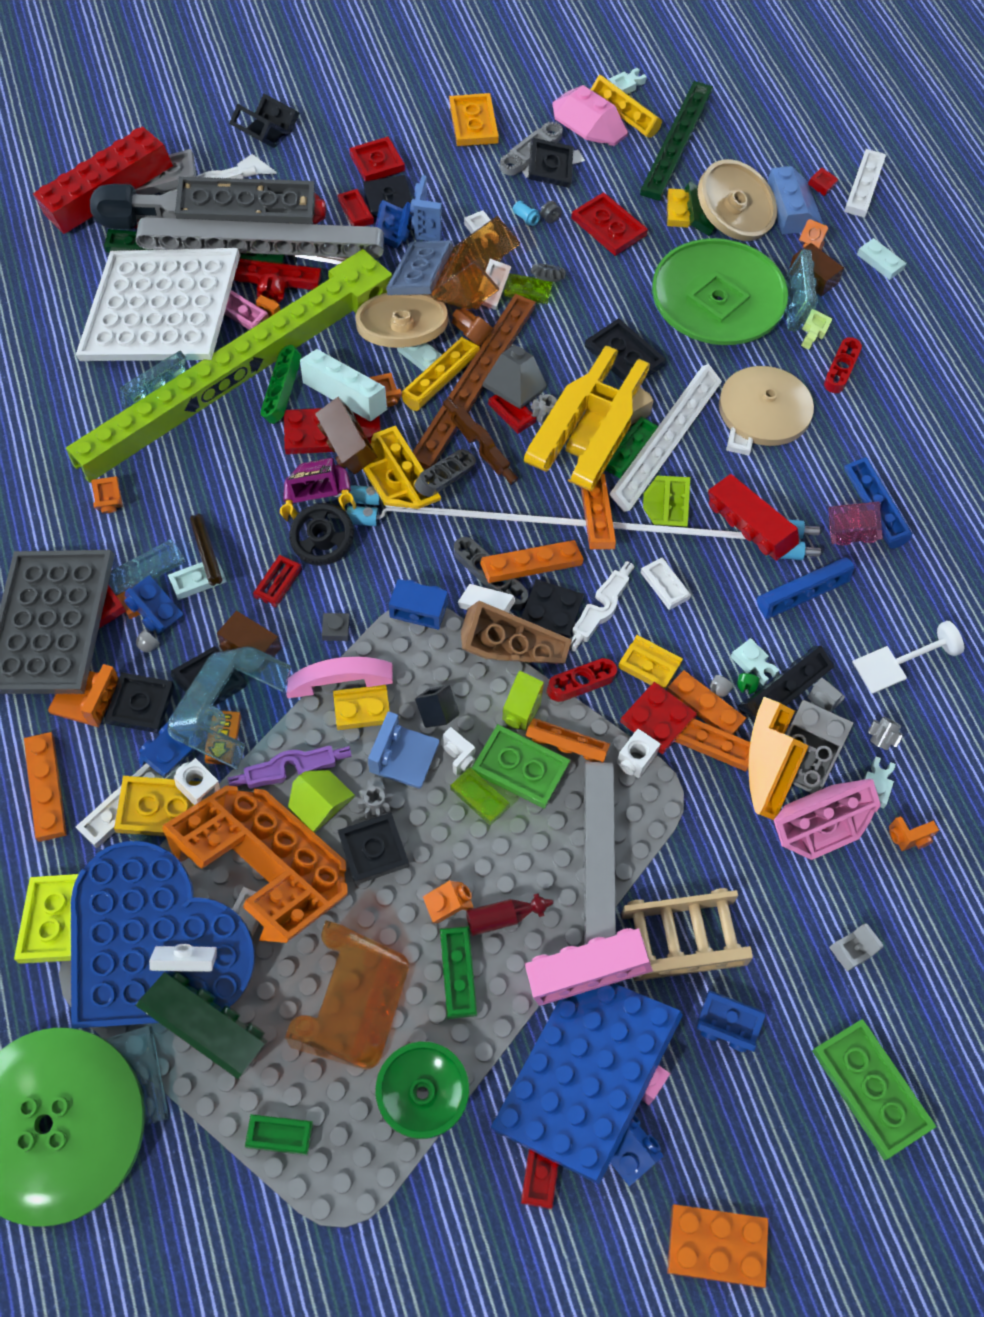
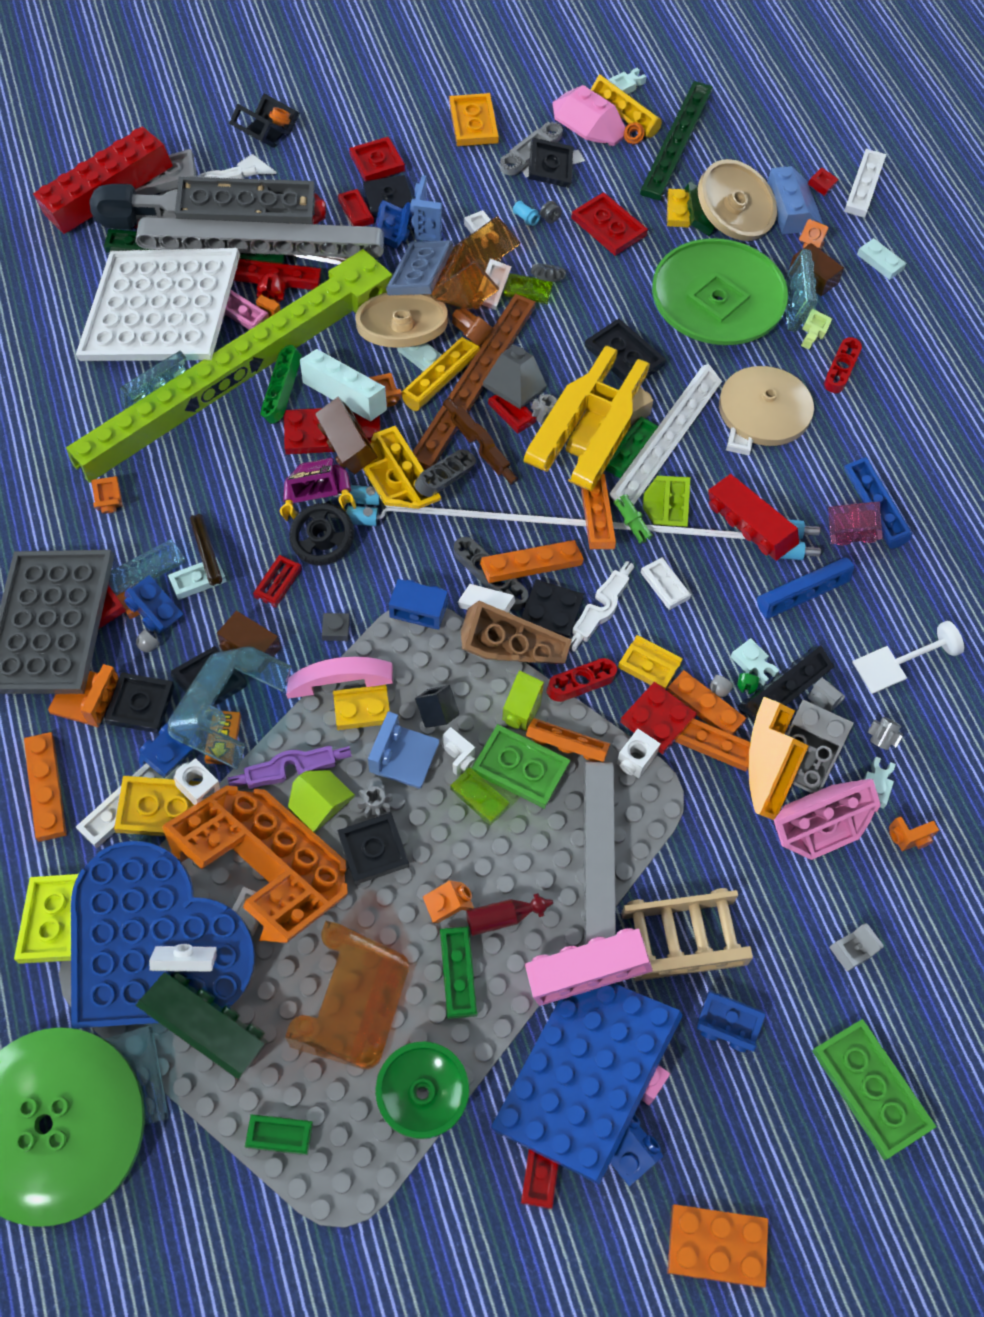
none -> orange plate [269,107,290,126]
none -> bright green pin [614,494,653,544]
none -> orange plate [624,122,645,145]

